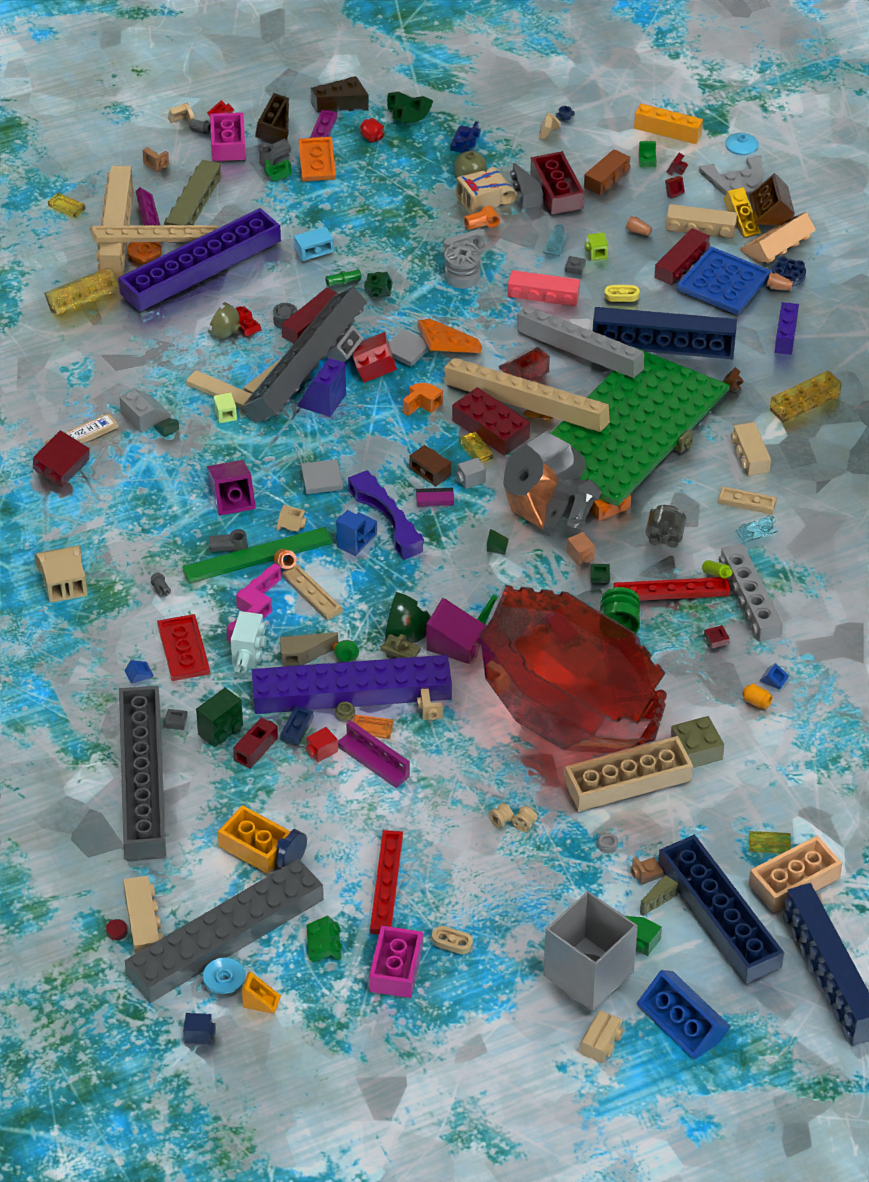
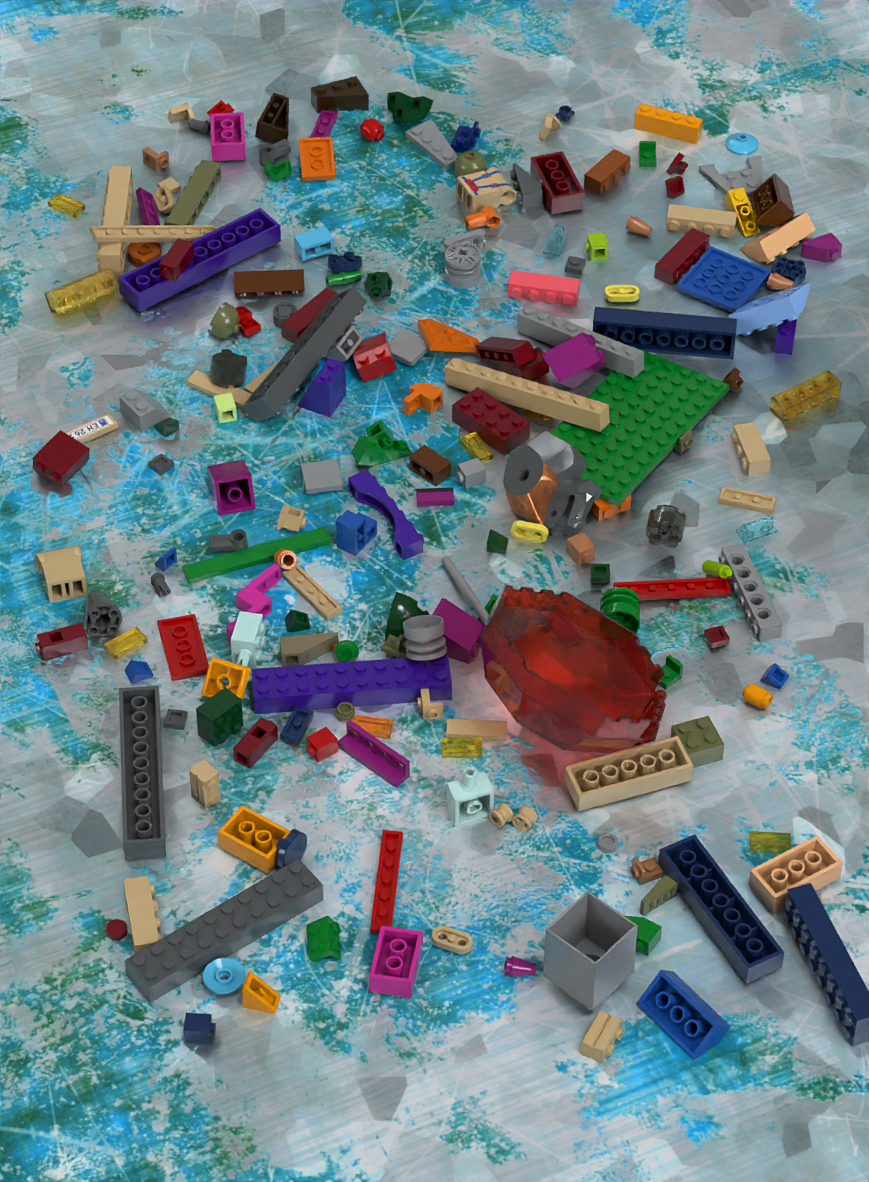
none -> dark red brick [35,623,89,661]
none -> dark grey cone [83,590,122,637]
none -> clear yellow tile [104,627,148,660]
none -> dark grey tile [148,453,174,476]
none -> tan plate [154,185,175,214]
none -> blue slope [155,547,177,571]
none -> tan tile [157,177,181,194]
none -> dark red brick [159,238,195,282]
none -> tan brick [189,760,221,808]
none -> light orange brick [201,658,251,700]
none -> clear smoke brick [209,349,247,388]
none -> reddish brown slope [234,269,305,297]
none -> dark green slope [285,609,311,632]
none -> dark blue tile [328,251,363,272]
none -> green slope [351,436,412,466]
none -> green brick [366,420,394,440]
none -> light grey wheel [403,615,447,661]
none -> light grey wing [405,119,458,170]
none -> light grey piece [441,556,509,650]
none -> clear yellow tile [442,738,482,758]
none -> tan tile [446,719,507,741]
none -> light aqua brick [447,767,494,827]
none -> dark red brick [475,336,535,367]
none -> magenta cone [504,956,536,977]
none -> light yellow plate [510,520,549,543]
none -> magenta slope [542,332,607,389]
none -> green bracket [652,655,683,690]
none -> light blue slope [728,282,810,336]
none -> magenta slope [801,233,842,263]

